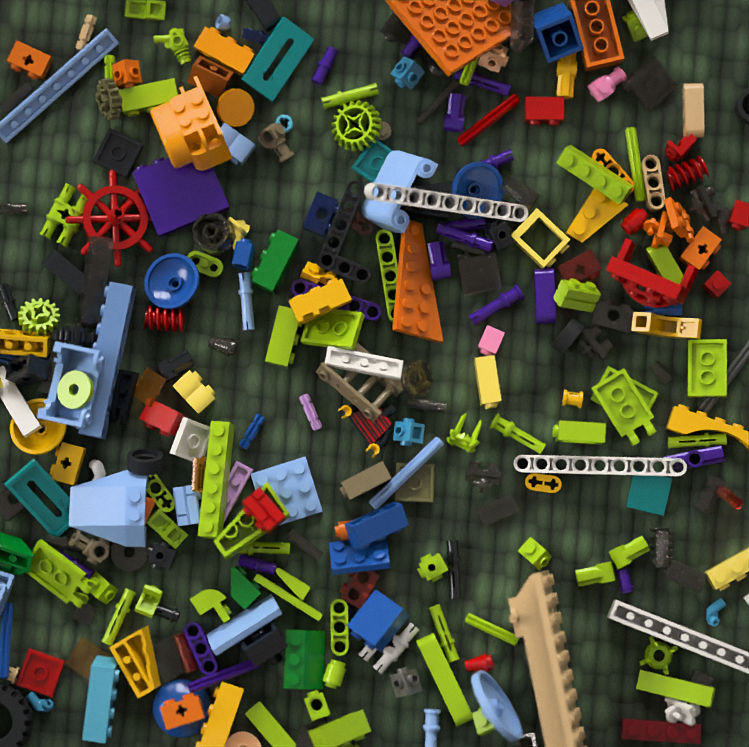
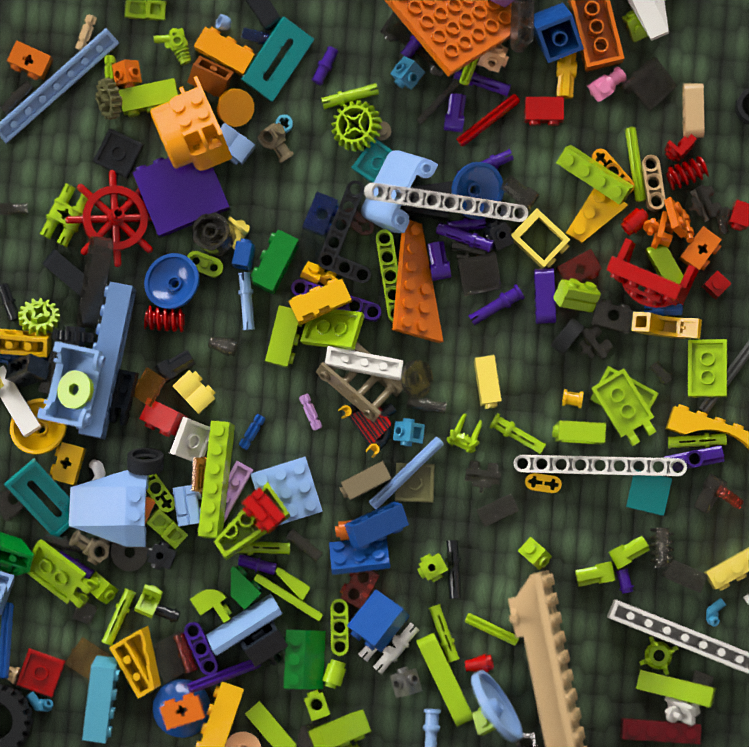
bright pink brick [478,325,505,356] -> none

